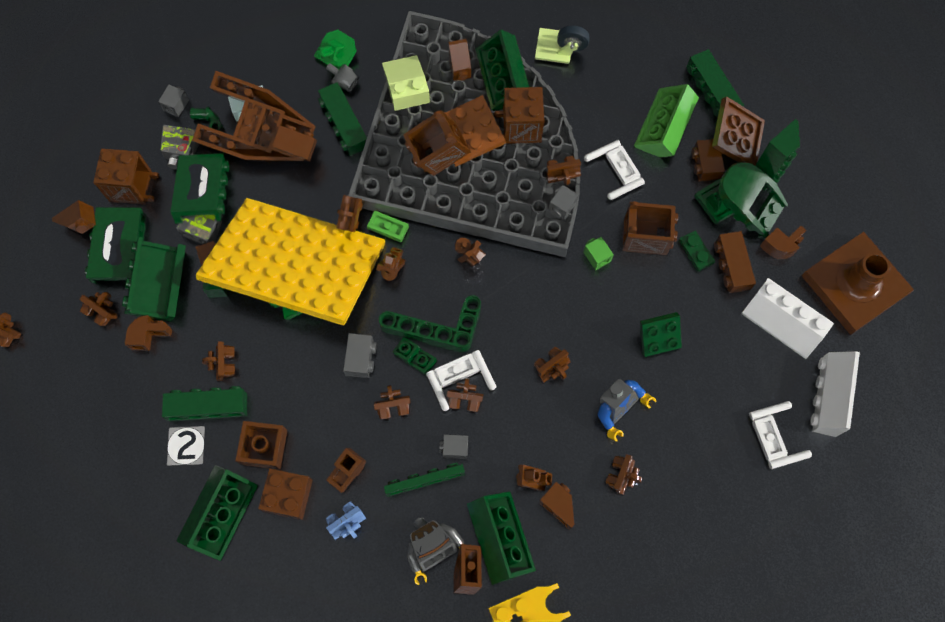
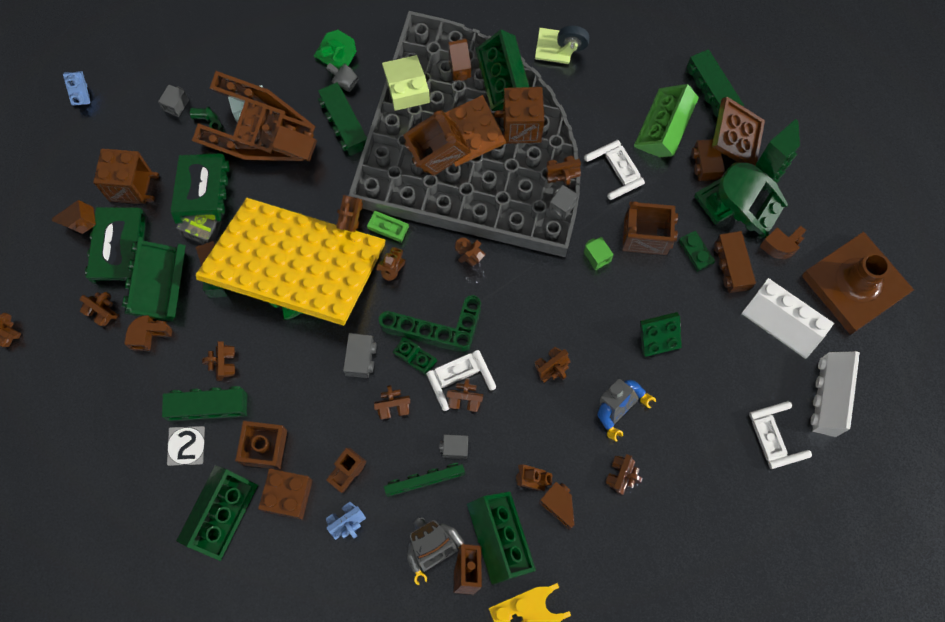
torso [161,125,199,169] -> none
none -> medium blue hips [63,71,91,105]

